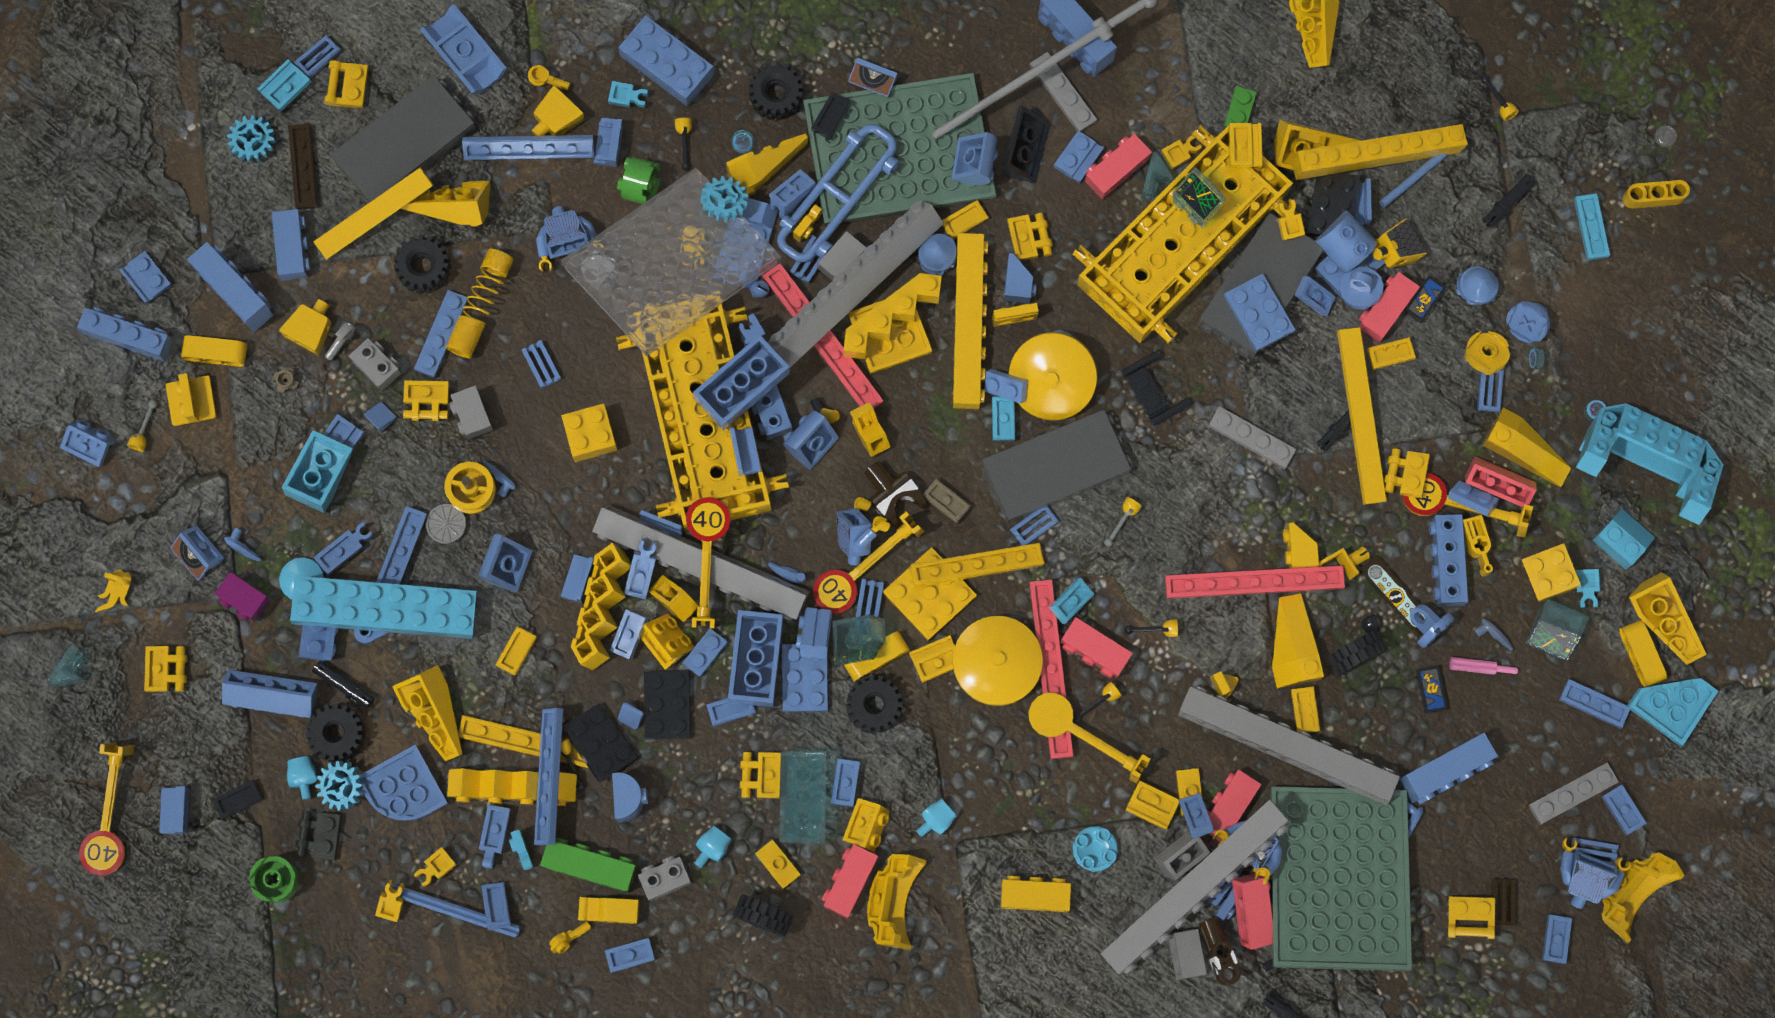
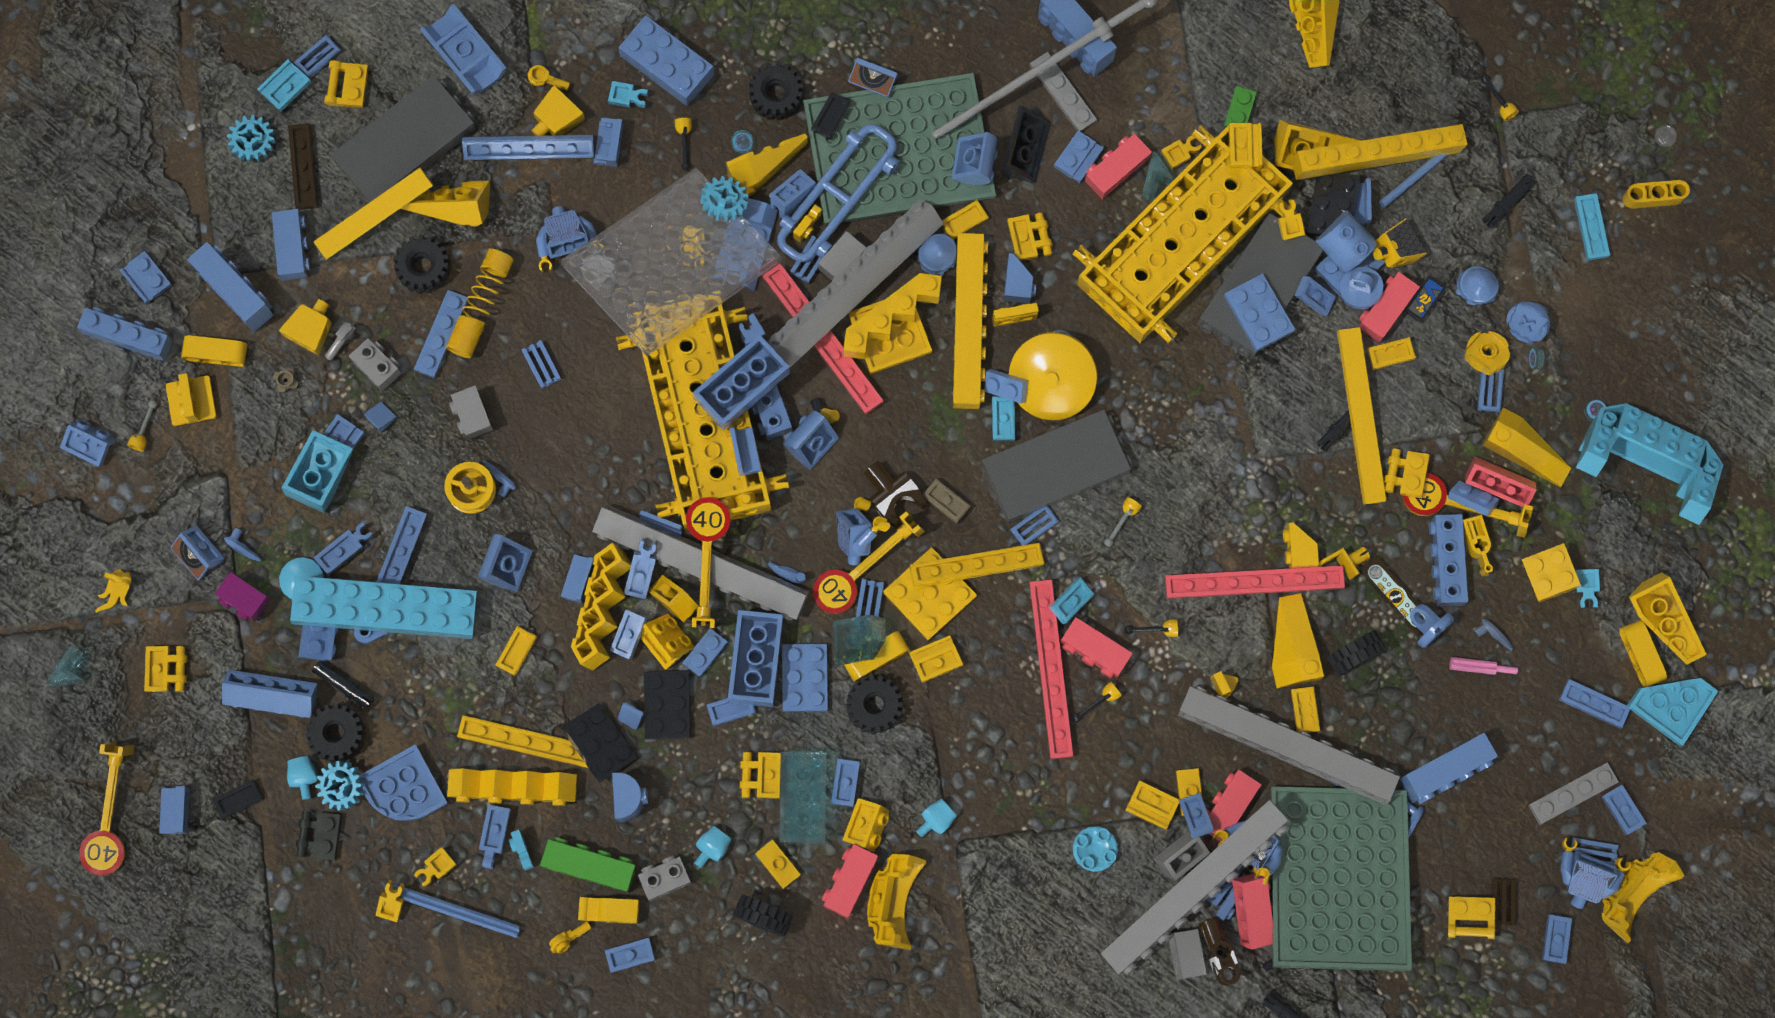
bright green brick [249,856,300,904] -> none
yellow wedge [392,665,462,761] -> none
yellow plate [403,380,450,421] -> none
light grey wheel [426,504,466,544] -> none
medium blue tile [481,882,511,930] -> none
medium blue tile [534,708,563,846] -> none
hinge [560,737,585,791] -> none
yellow brick [561,404,617,462] -> none
bright green brick [617,157,661,206] -> none
medium blue hinge [750,280,770,298] -> none
medium blue brick [796,607,832,659] -> none
yellow brick [850,402,890,457] -> none
yellow dish [953,616,1043,706] -> none
yellow brick [1000,876,1071,912] -> none
yellow piece [1029,693,1150,784] -> none
black plate [1121,349,1192,426] -> none
slope [1172,167,1226,228] -> none
light grey plate [1208,406,1296,470] -> none
black hinge [1361,614,1380,633] -> none
tile [1416,666,1448,714] -> none
slope [1526,599,1589,661] -> none
medium azure slope [1592,508,1655,570] -> none

